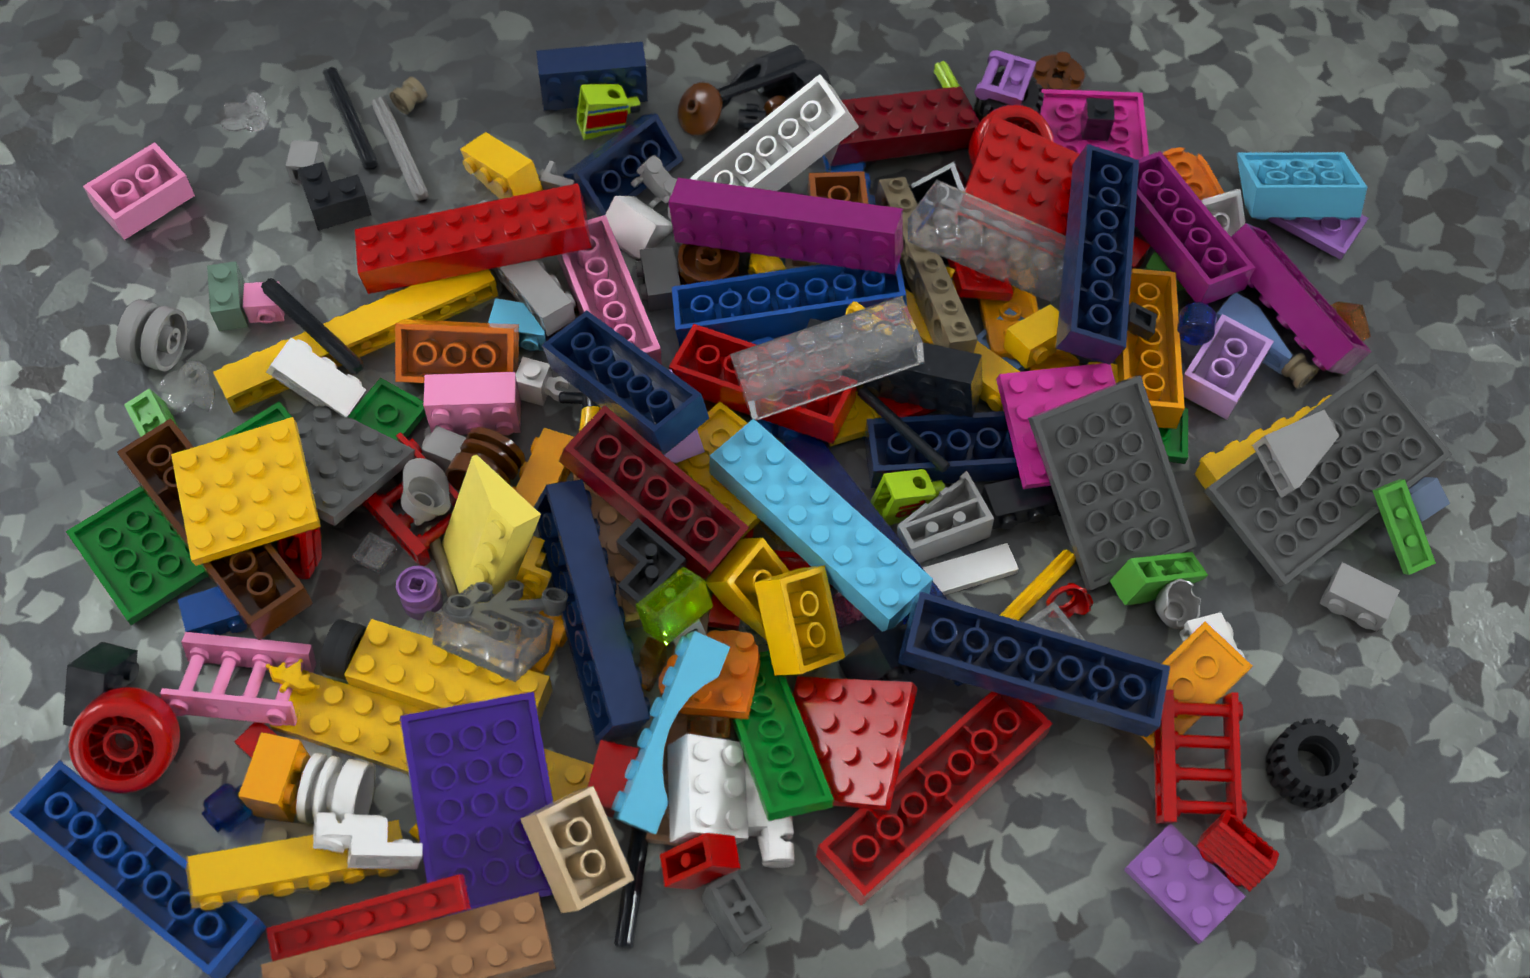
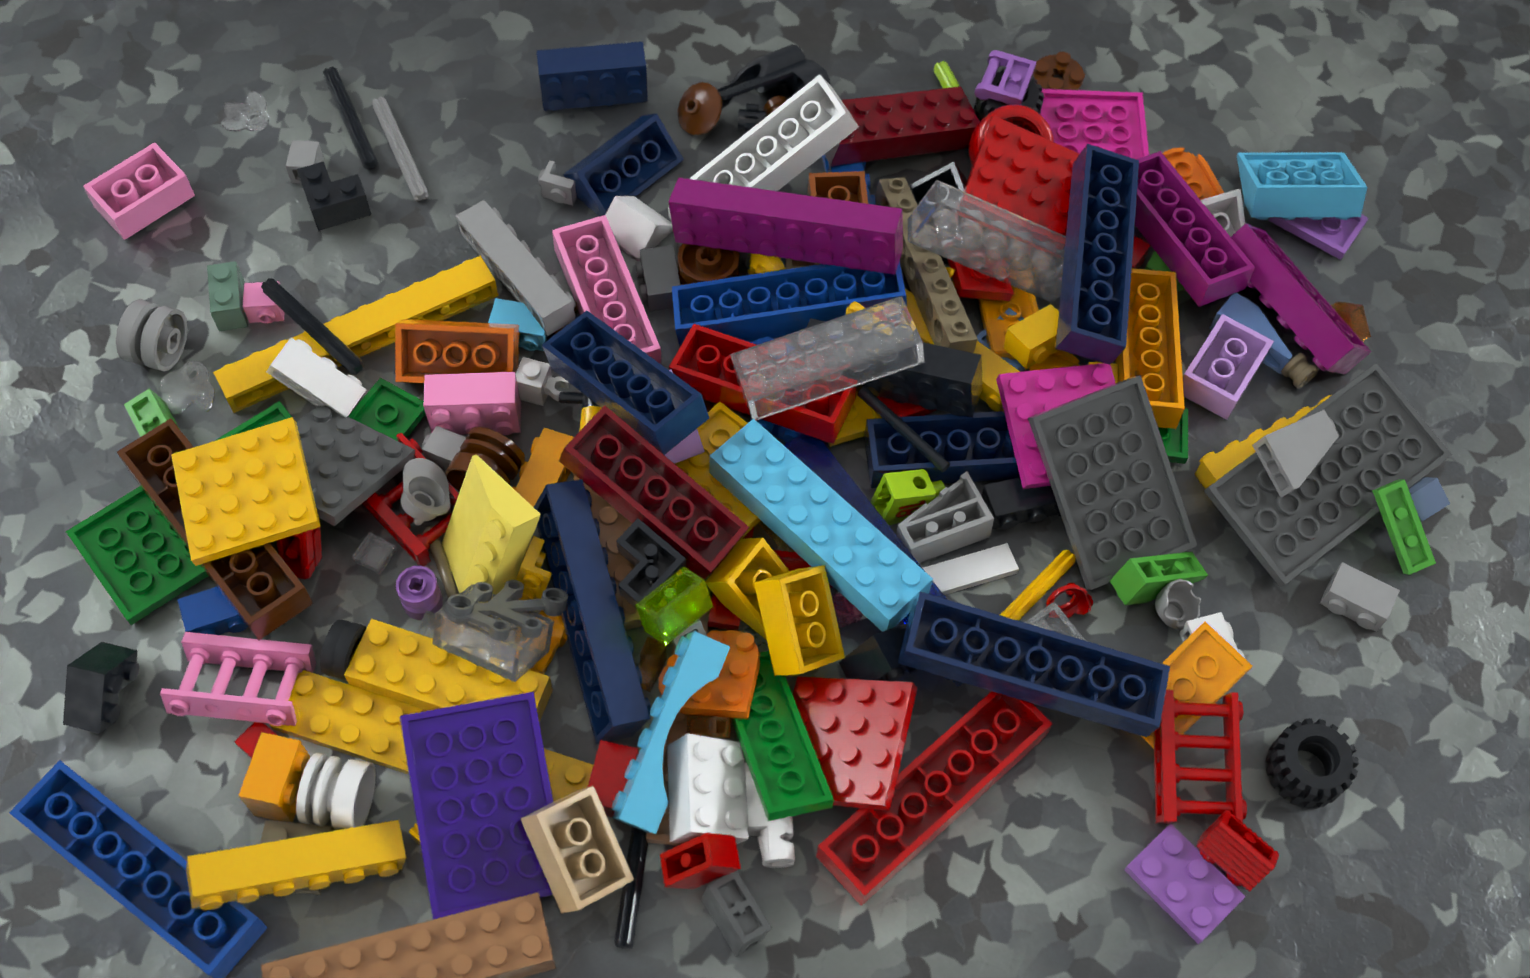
red wheel [68,687,180,793] -> none
clear blue head [201,783,253,833] -> none
yellow piece [266,659,320,693] -> none
red plate [266,874,471,962] -> none
white plate [313,813,422,869] -> none
red brick [355,183,592,294] -> none
dark tan wheel [389,77,428,114] -> none
yellow wedge [460,132,543,199] -> none
lime torso [576,84,640,140] -> none
light grey piece [631,155,677,209] -> none
black brick [1081,98,1115,141] -> none
black plate [1127,302,1157,340] -> none
clear blue head [1177,302,1217,346] -> none

